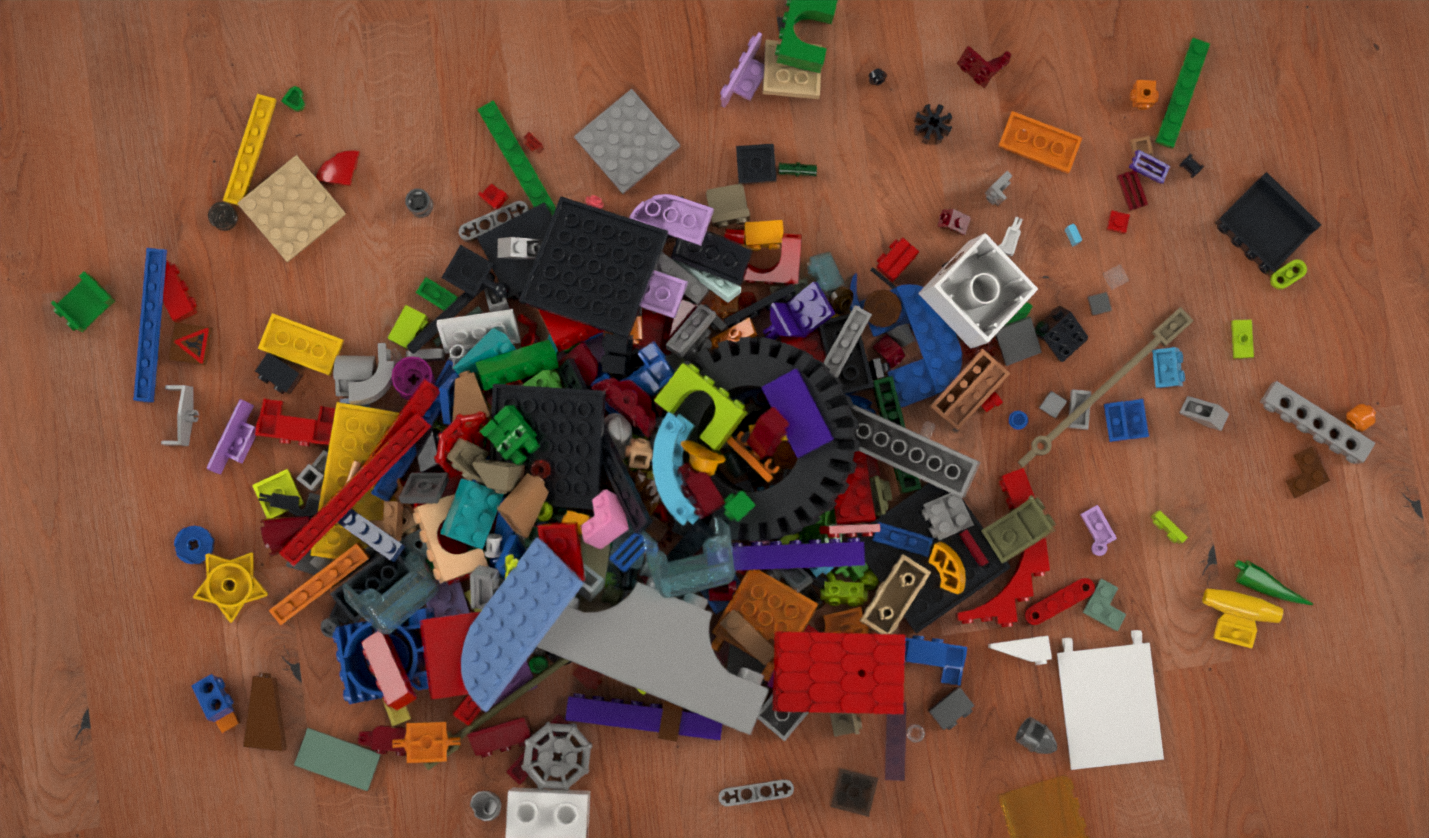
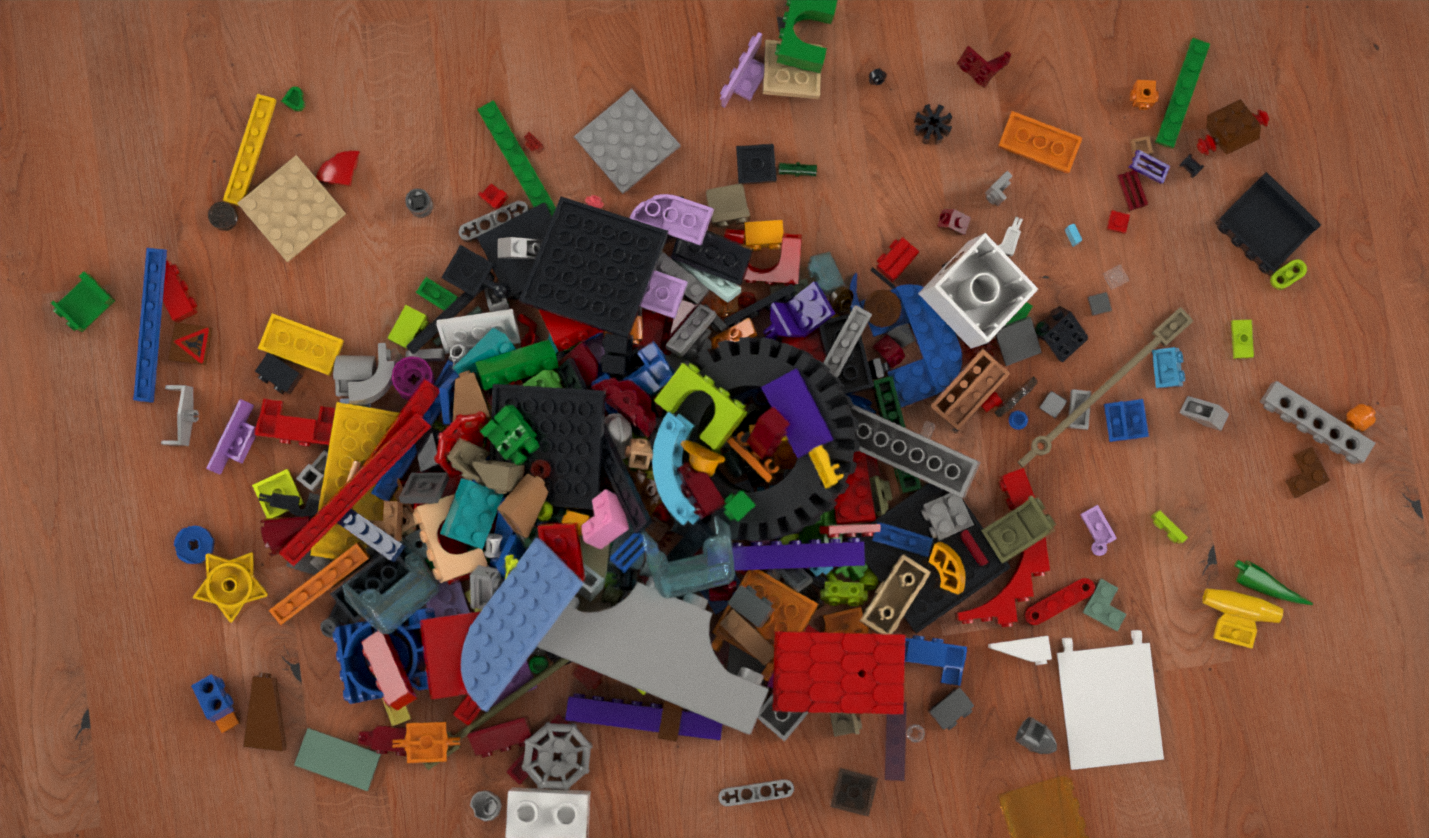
none -> dark grey brick [727,585,775,628]
none -> yellow plate [809,445,844,489]
none -> clear smoke tile [994,376,1038,417]
none -> reddish brown brick [1197,99,1269,156]

